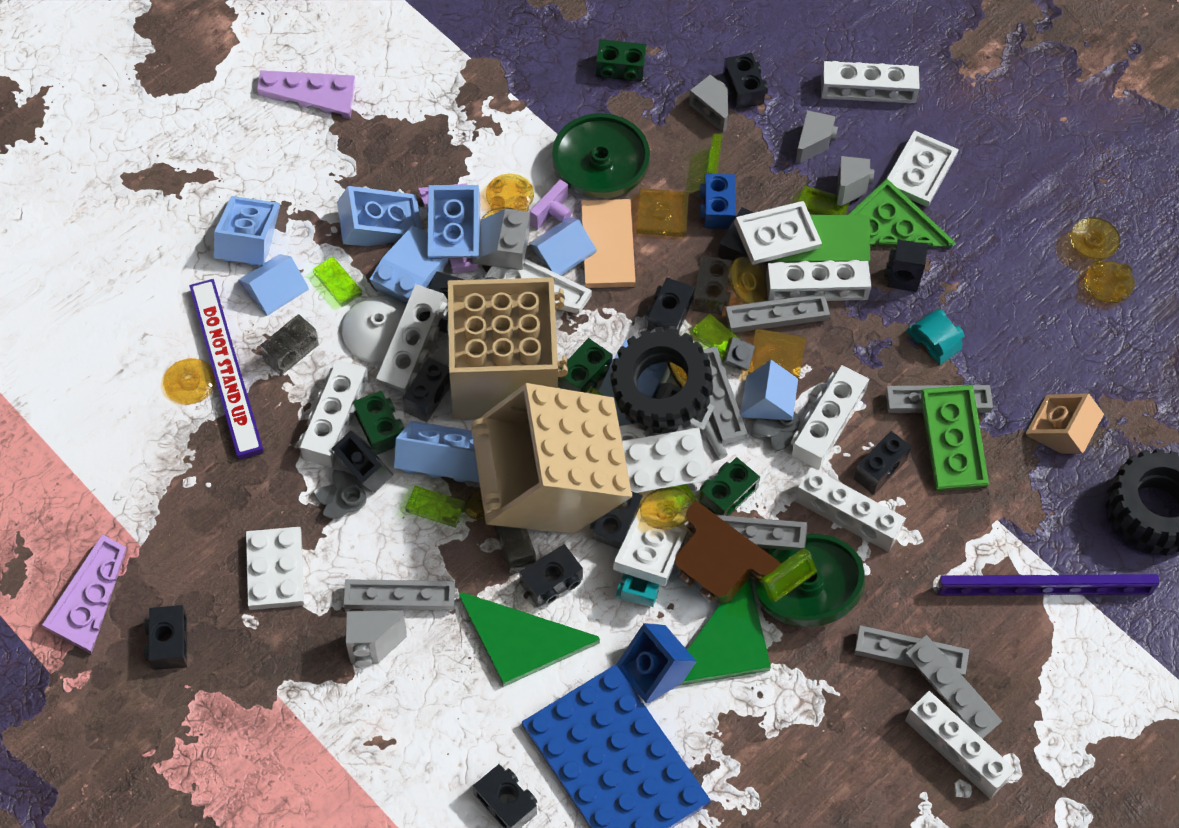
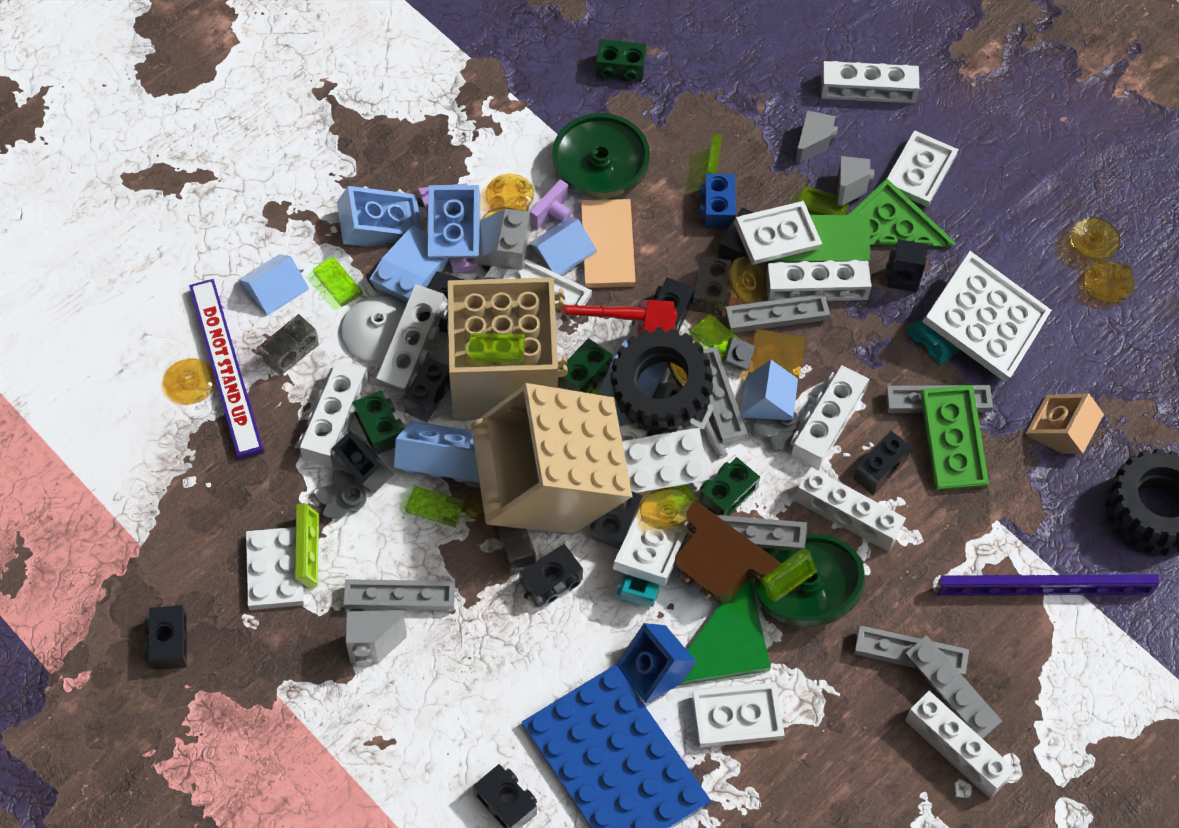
lavender wing [42,534,127,654] -> none
light blue slope [214,196,280,265] -> none
lavender wing [257,70,356,119] -> none
green tile [459,592,600,687] -> none
clear yellow tile [637,188,689,237] -> none
light grey slope [689,75,728,132] -> none
black brick [723,53,768,110] -> none
none -> lime tile [295,503,319,589]
none -> clear neon green tile [469,333,525,363]
none -> red piece [561,300,677,338]
none -> white plate [692,682,785,748]
none -> white plate [922,251,1052,382]

